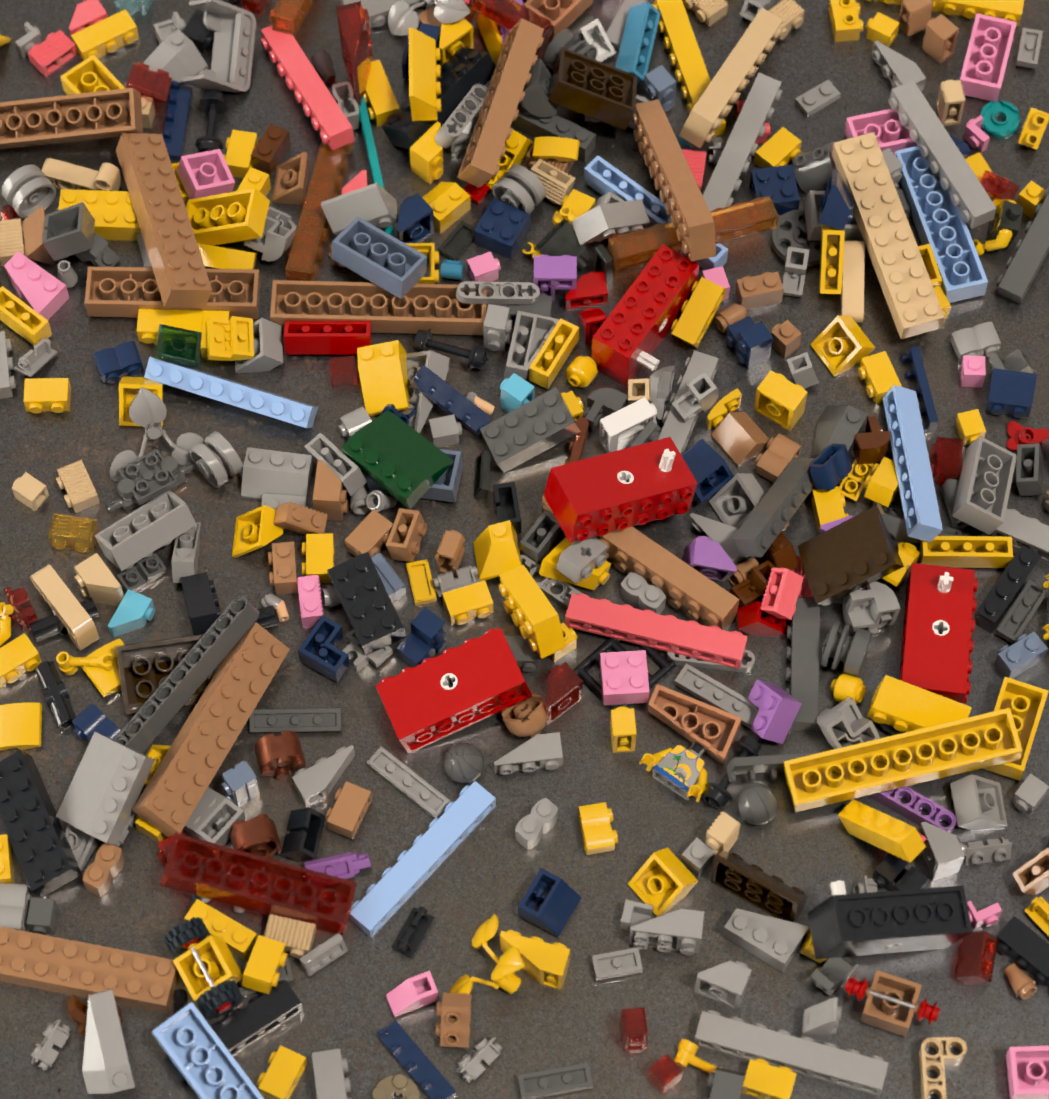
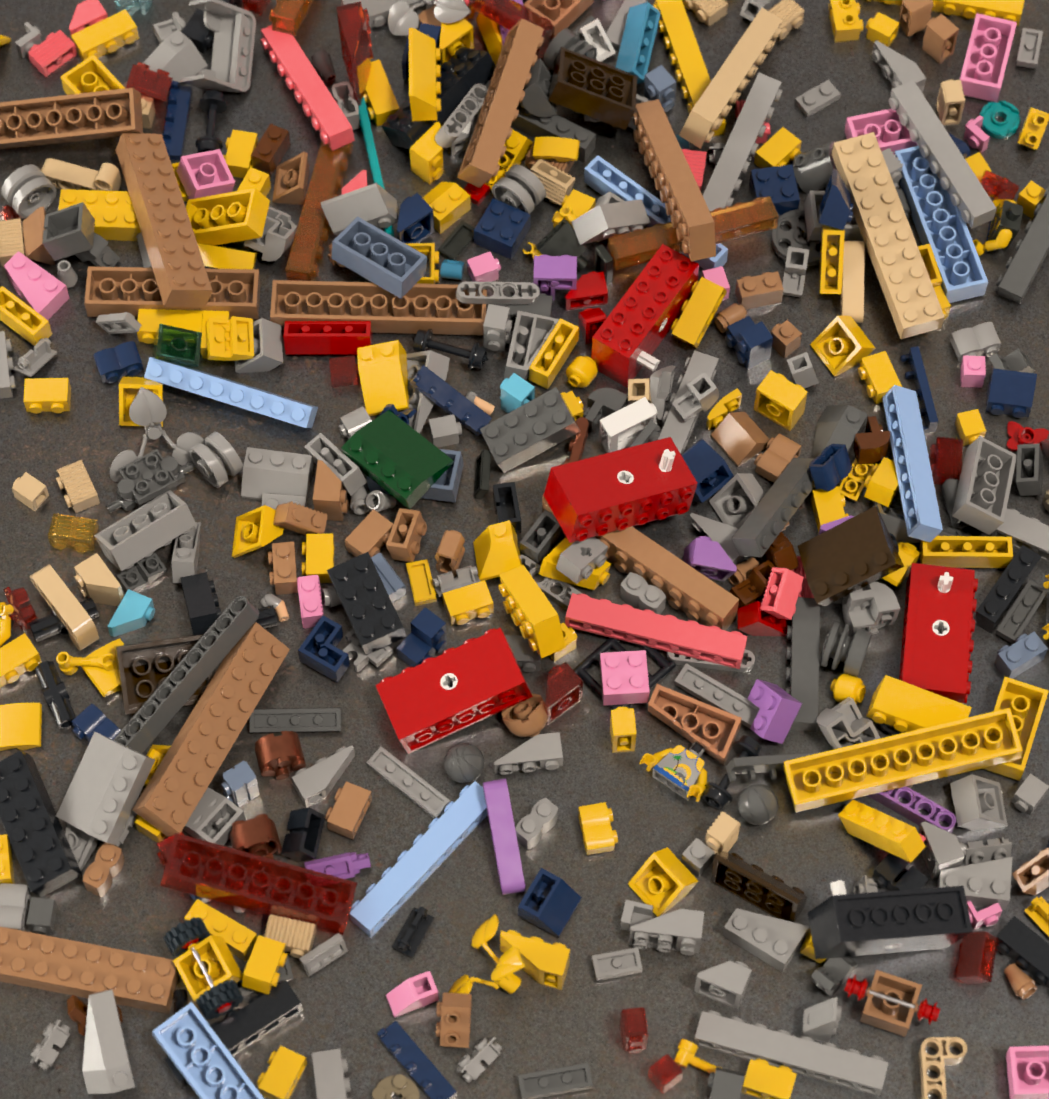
none -> light grey plate [96,312,141,334]
none -> medium lavender beam [483,778,526,895]
none -> light grey wedge [937,857,1012,910]

